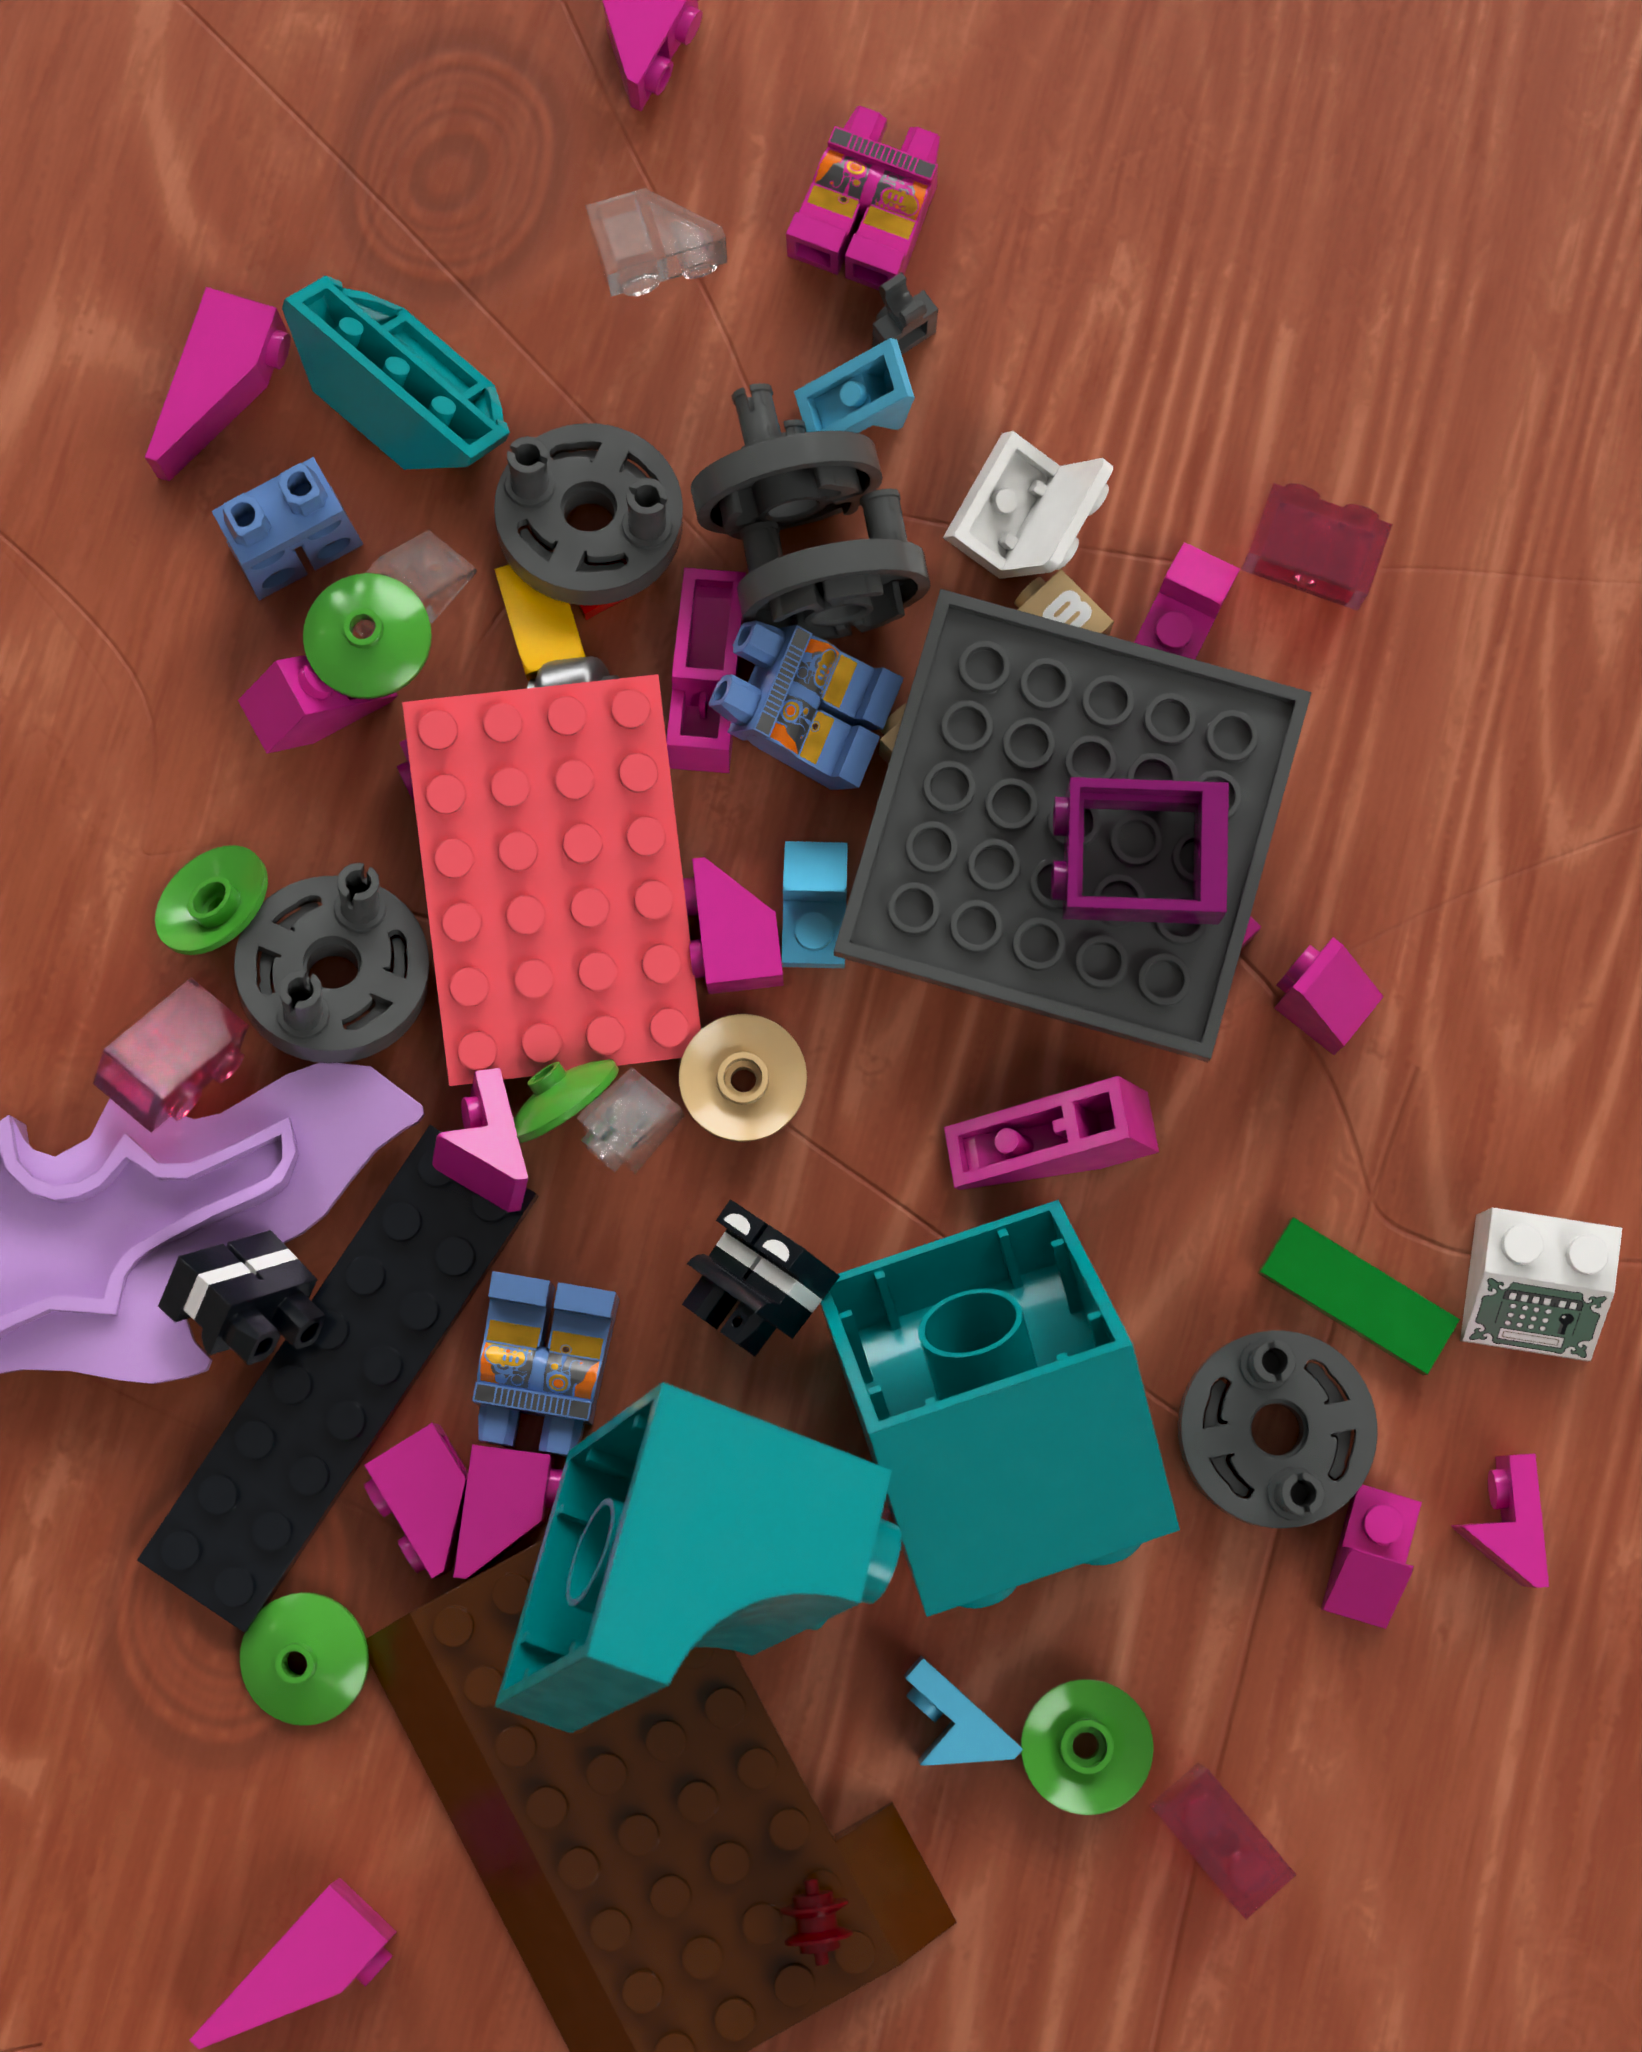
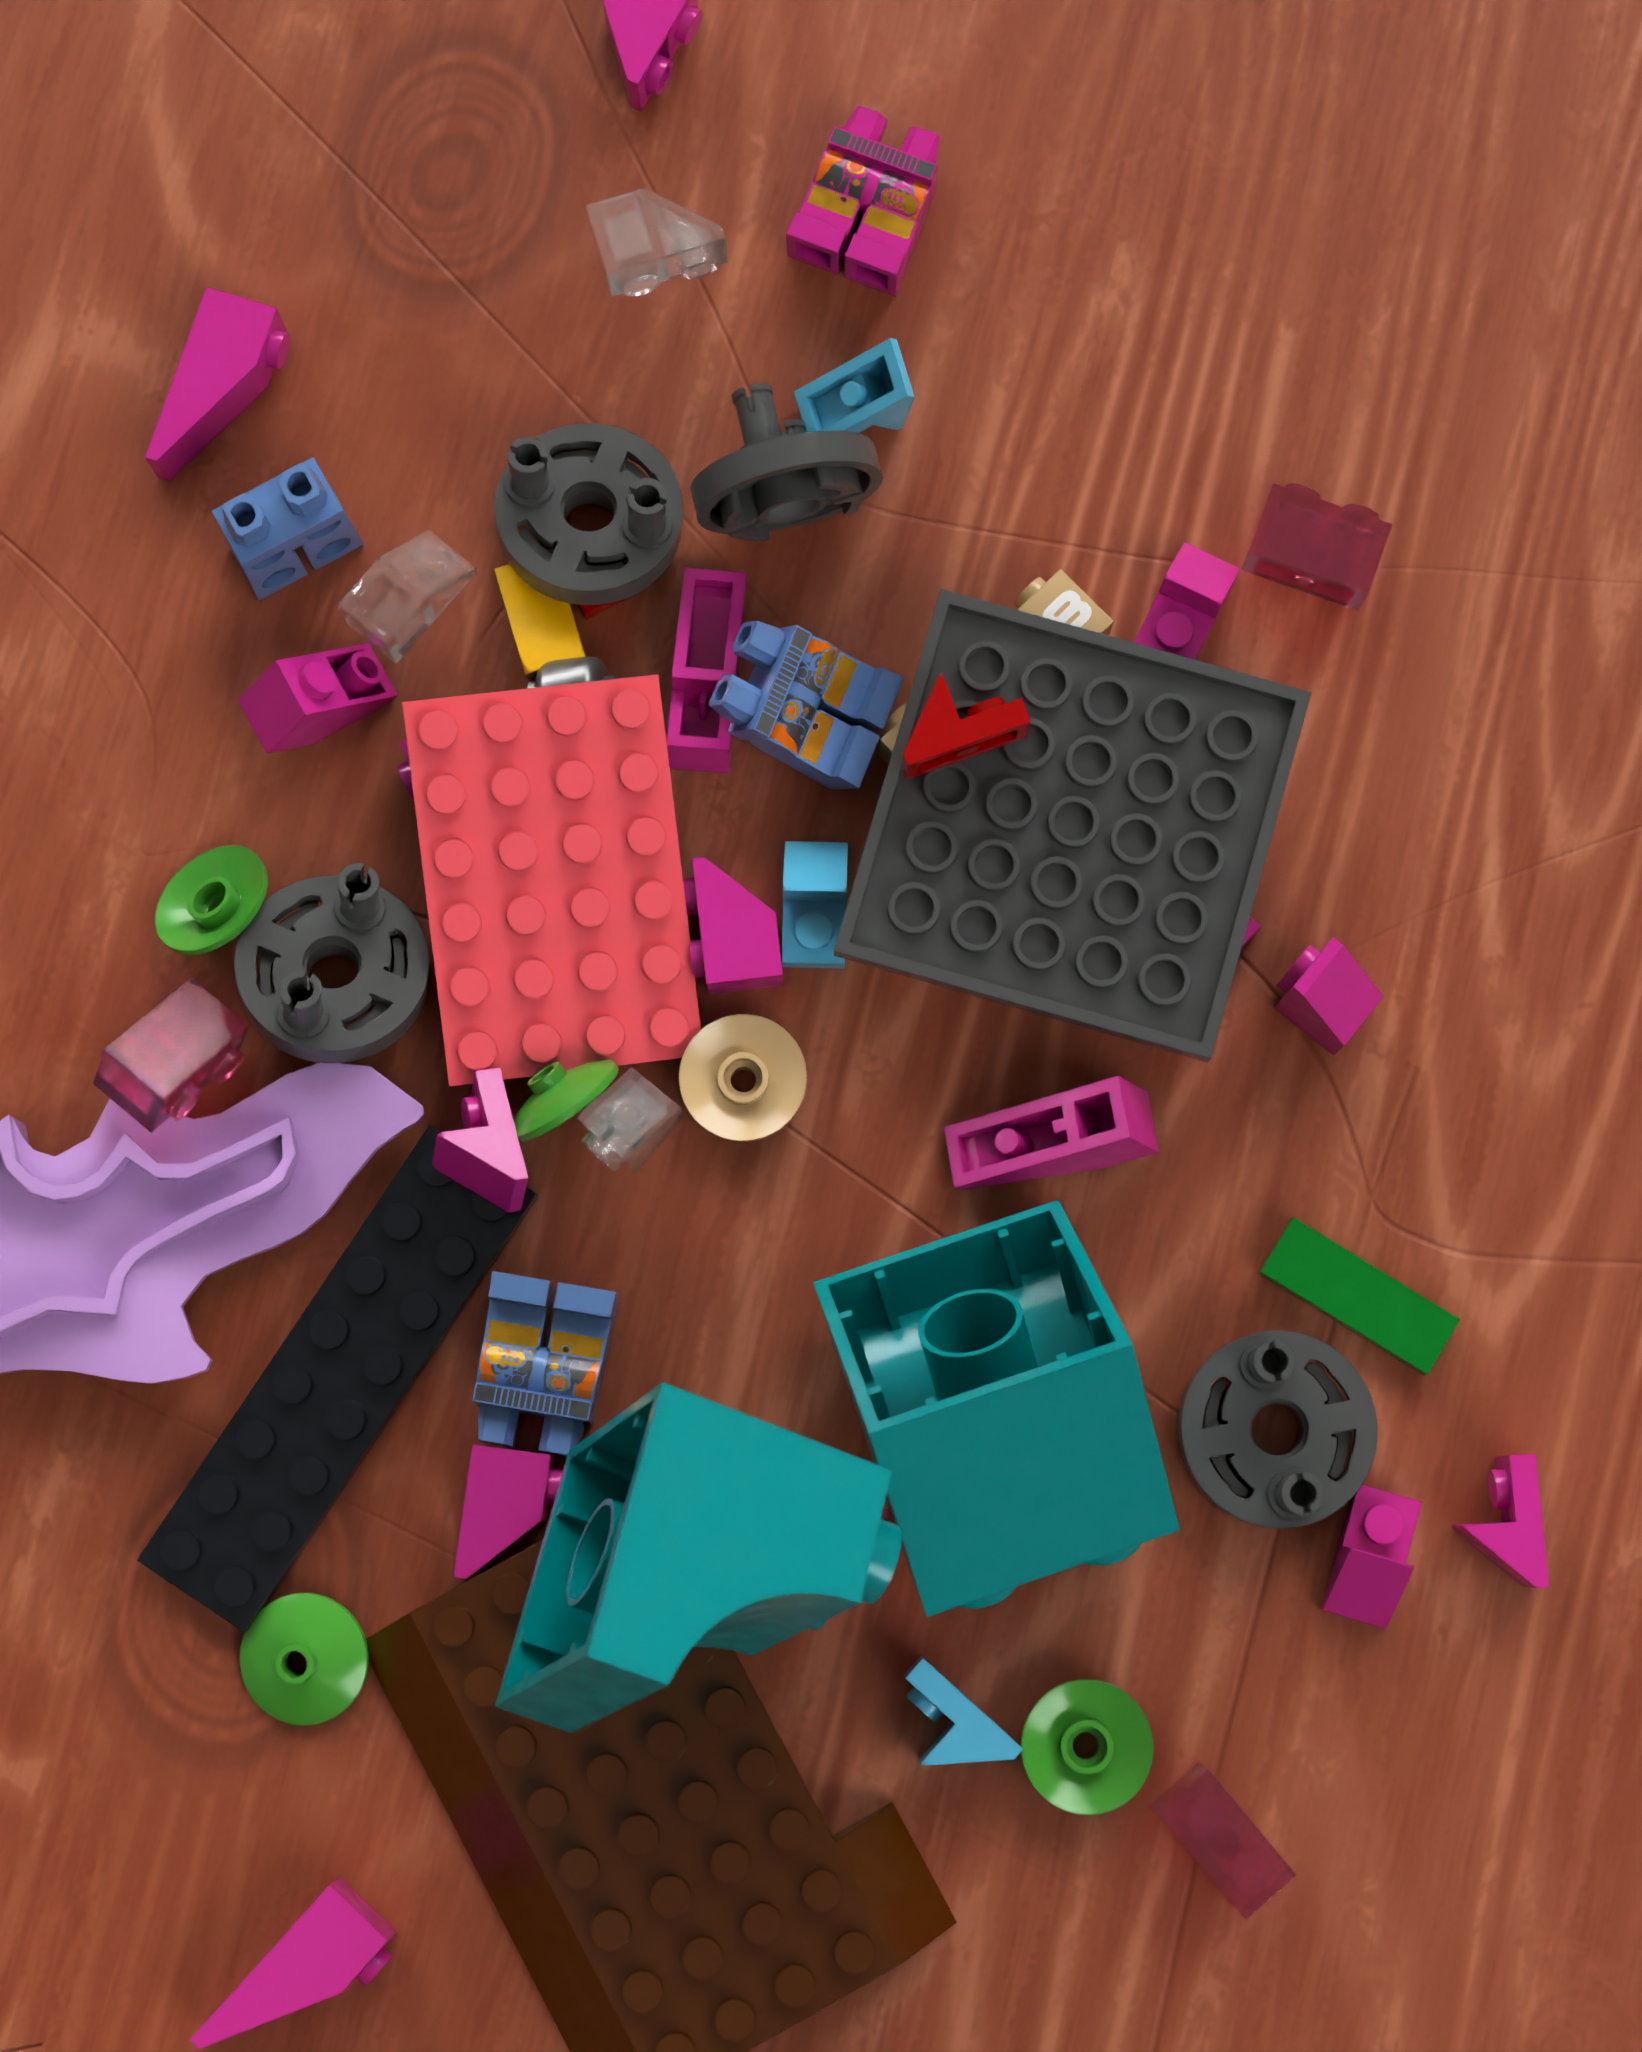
black hips [158,1230,326,1365] -> none
teal wedge [282,275,510,470] -> none
bright green dish [303,573,432,699] -> none
dark pink slope [364,1423,468,1578] -> none
hips [682,1199,840,1357] -> none
dark grey piece [737,489,931,640] -> none
dark red wheel [780,1879,853,1966] -> none
dark grey plate [872,272,938,355] -> none
white bracket [943,431,1113,579] -> none
magenta window [1051,777,1229,925] -> none
white slope [1460,1207,1622,1362] -> none
none -> red slope [901,673,1031,780]

